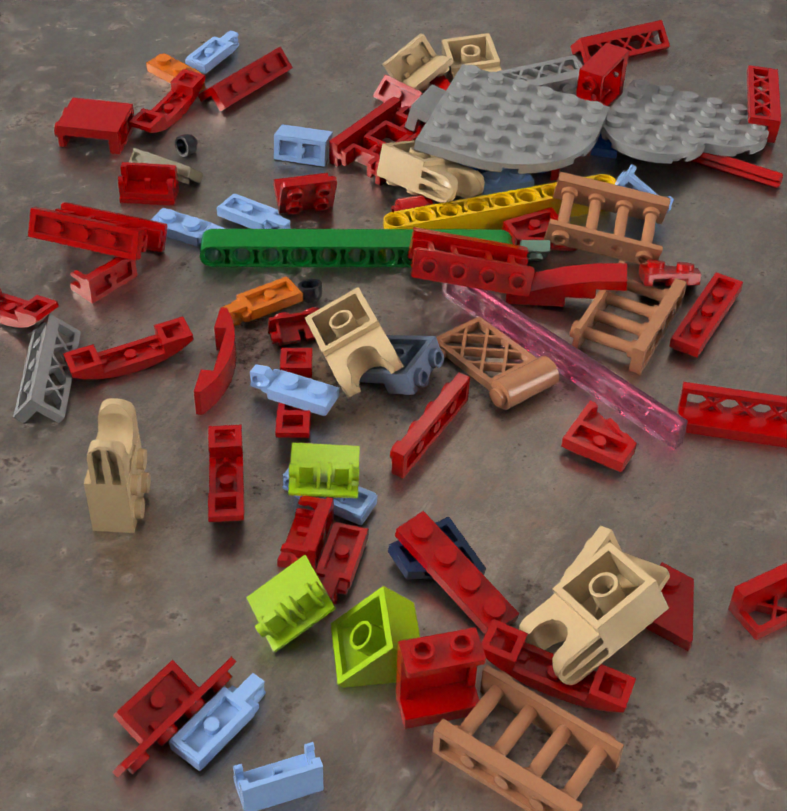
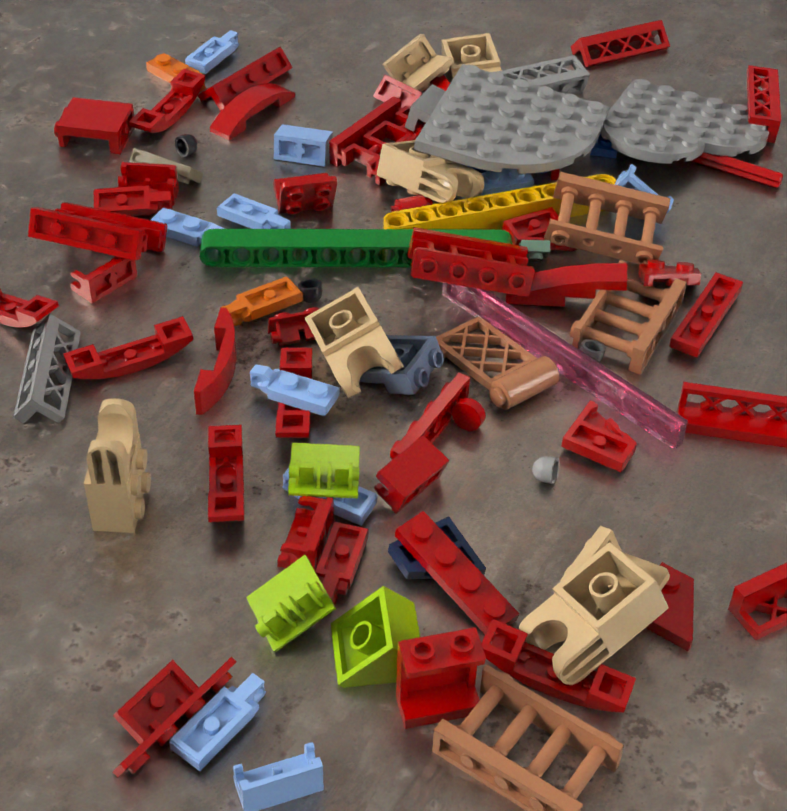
red window [576,43,629,107] -> none
none -> red hinge [93,185,173,216]
none -> red slope [210,83,295,140]
none -> red hinge [374,435,449,514]
none -> red tile [452,398,486,431]
none -> light grey hinge [532,456,559,484]
none -> dark grey hinge [579,339,606,366]

